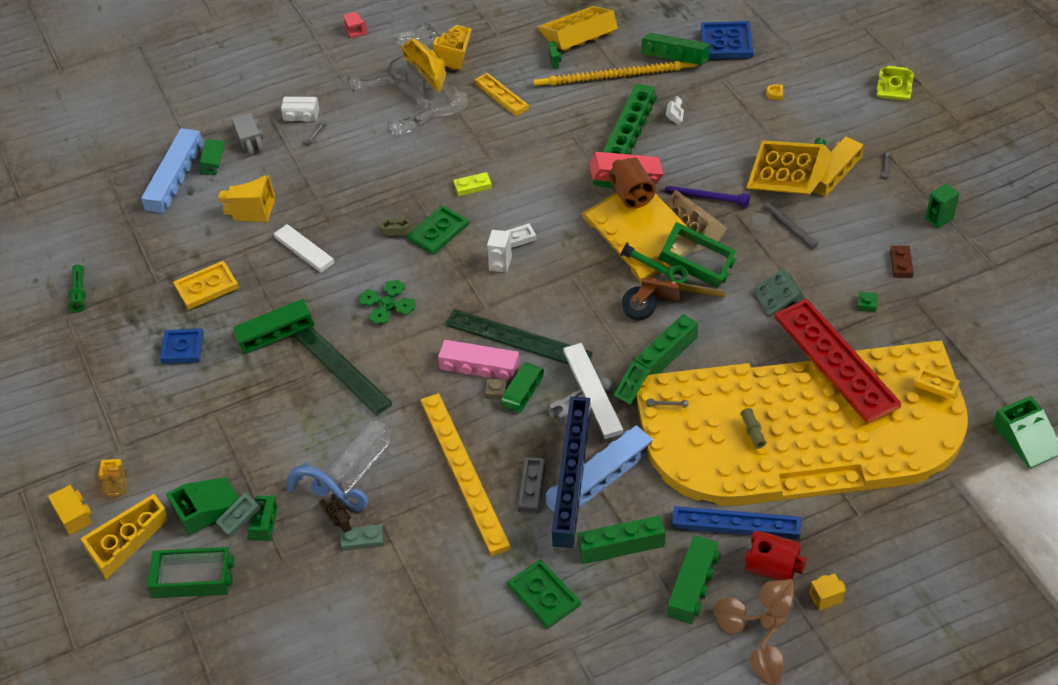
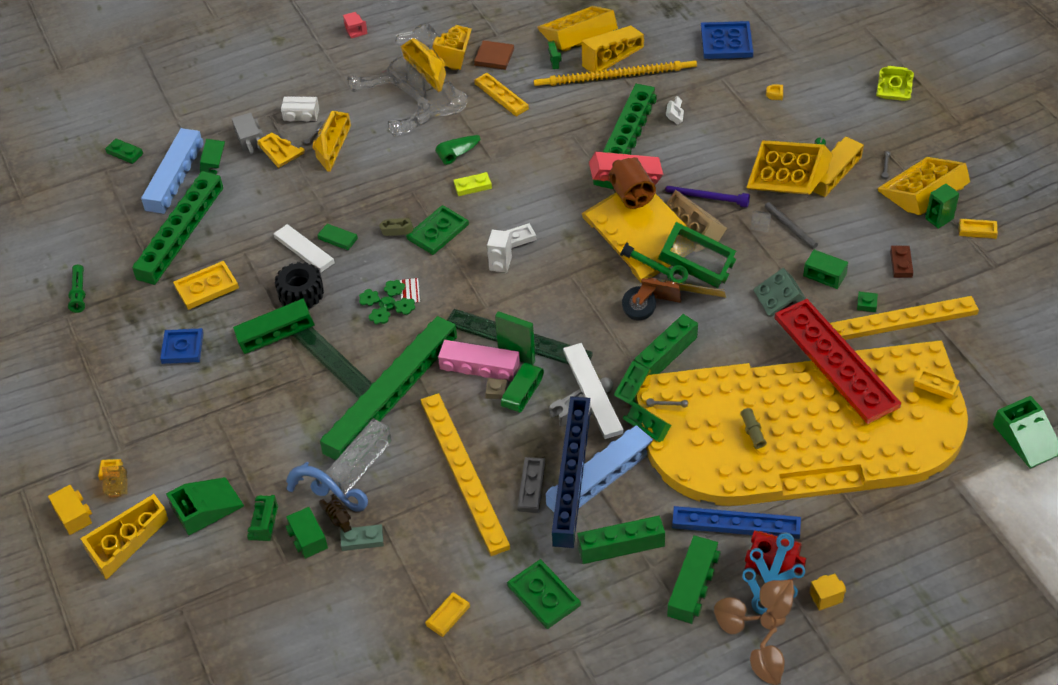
window [147,547,235,598] -> none
sand green plate [216,492,261,537] -> none
yellow hips [218,175,275,223] -> none
green brick [641,32,710,65] -> none
none -> green plate [105,138,143,164]
none -> green brick [132,171,223,285]
none -> yellow wing [257,132,305,168]
none -> black tyre [275,262,324,308]
none -> green brick [285,507,328,559]
none -> yellow wedge [313,111,351,172]
none -> green tile [317,224,358,250]
none -> green brick [320,316,457,464]
none -> white sticker [400,278,420,302]
none -> yellow tile [425,592,470,637]
none -> green piece [435,135,481,165]
none -> dark orange tile [474,40,514,70]
none -> green tile [495,311,535,365]
none -> yellow wedge [582,25,644,73]
none -> green hinge [623,401,671,442]
none -> dark azure plant [742,532,805,614]
none -> green brick [803,249,848,289]
none -> yellow plate [830,296,979,340]
none -> yellow slope [877,157,970,215]
none -> yellow tile [959,219,998,239]

